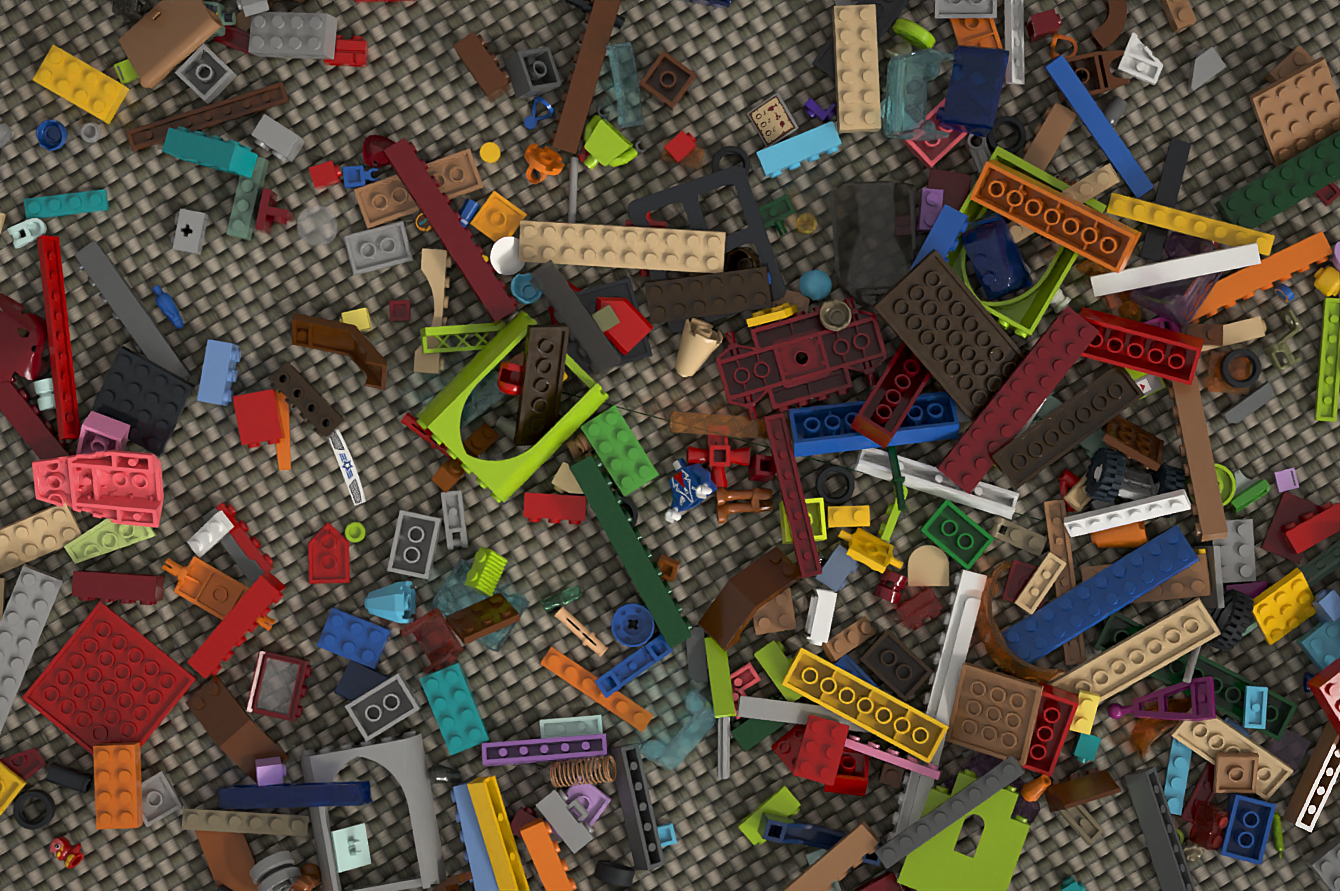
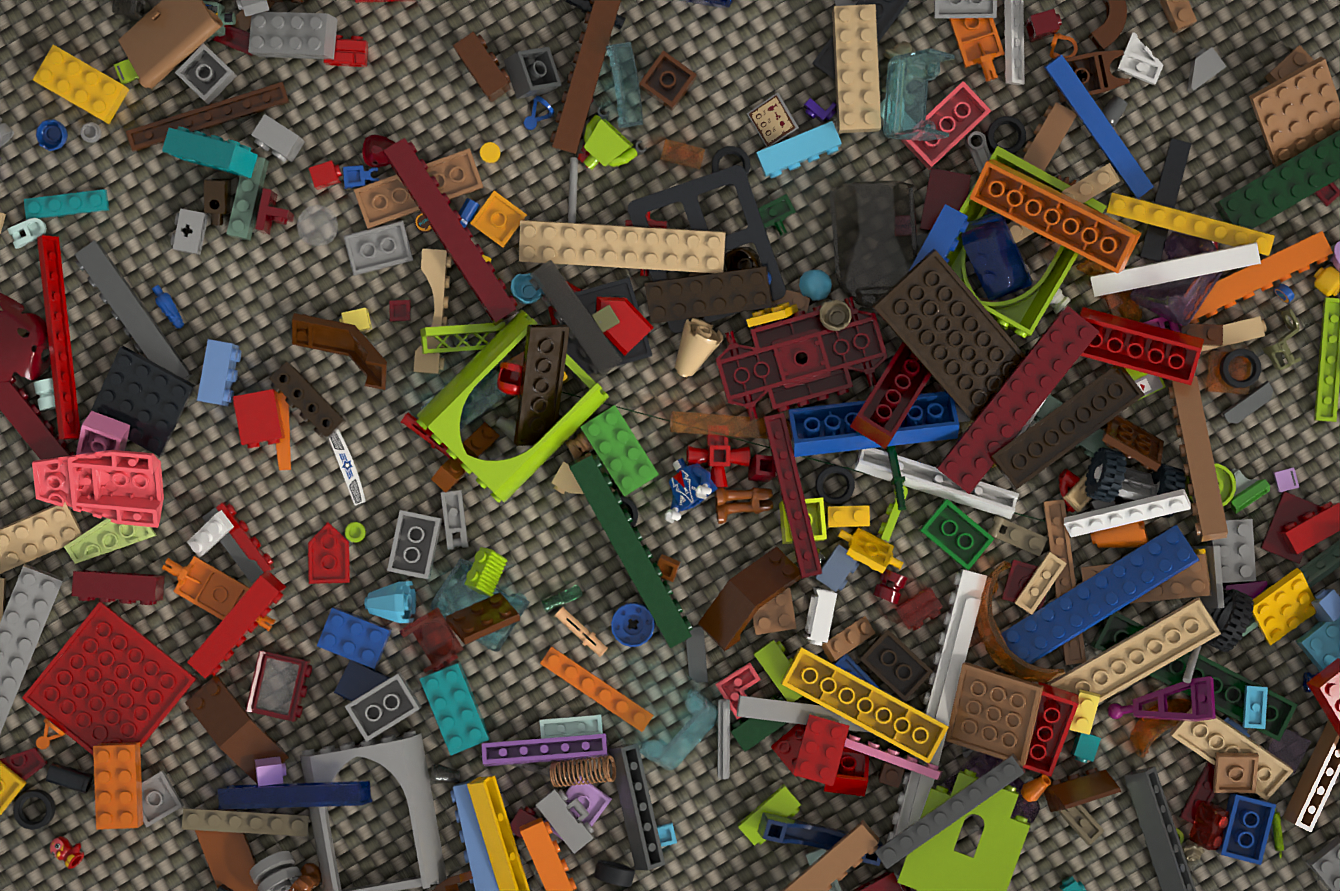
light aqua piece [331,823,371,873] -> none
white sticker [490,237,525,275] -> none
red brick [523,492,587,525] -> none
orange tile [524,143,564,184] -> none
blue slope [594,634,673,698] -> none
red brick [664,130,696,164] -> none
lime tile [704,637,736,718] -> none
clear yellow wheel [796,213,817,235] -> none
lime wheel [893,18,936,50] -> none
tan tile [907,545,949,586] -> none
medium lavender brick [917,188,943,233] -> none
clear blue windscreen [936,45,1009,138] -> none
medium azure plate [1163,737,1192,815] -> none
none -> orange piece [36,718,66,750]
none -> dark brown torso [204,178,231,226]

